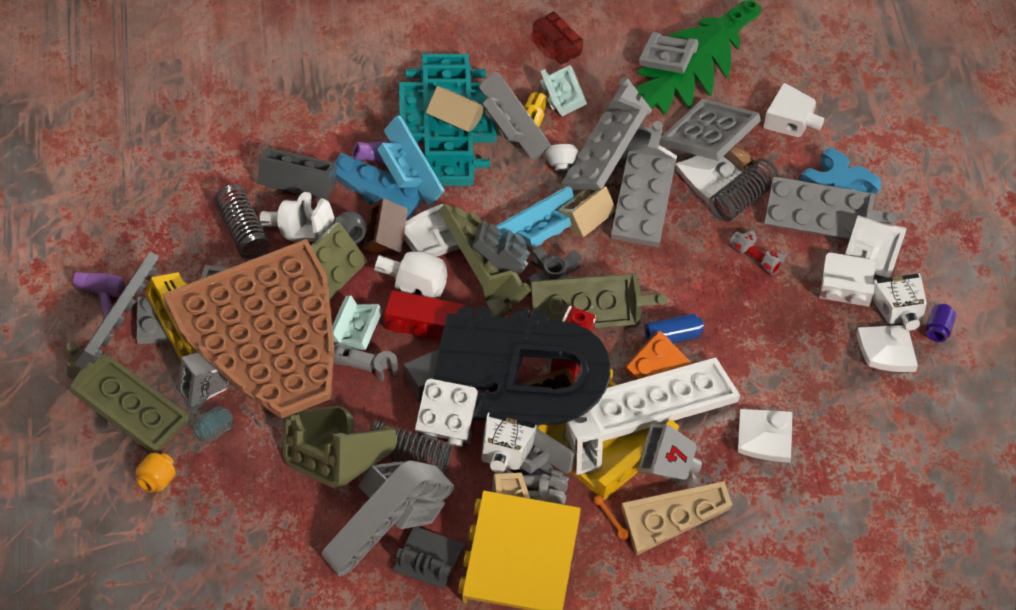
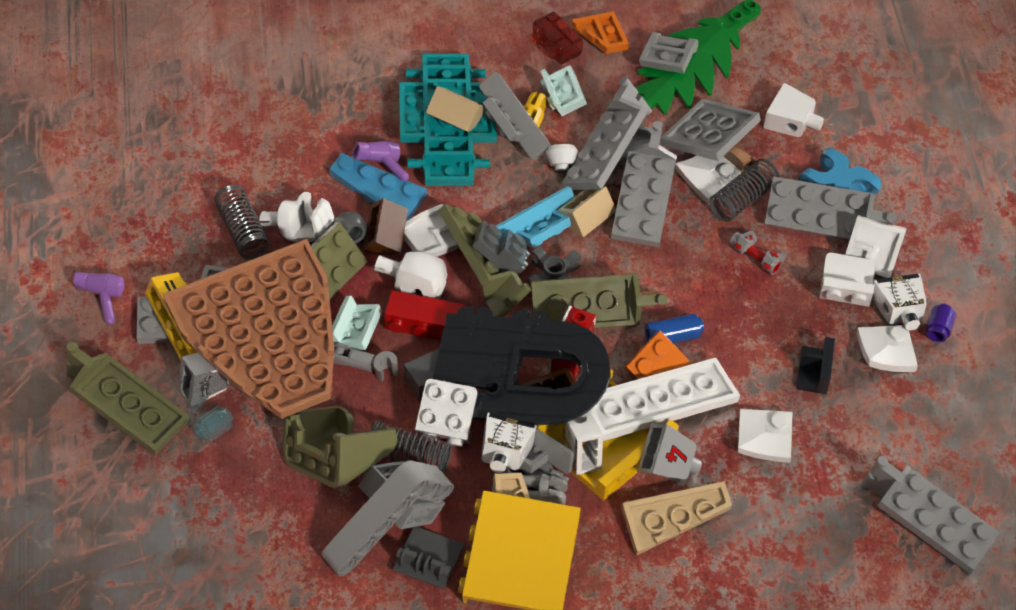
wing [75,251,159,370] -> none
light orange head [135,453,176,493] -> none
dark grey brick [258,148,337,200] -> none
medium azure bracket [377,116,444,205] -> none
orange hinge [593,495,629,540] -> none
none -> orange wing [571,11,629,54]
none -> black panel [796,337,835,394]
none -> light grey hinge [861,456,1000,574]

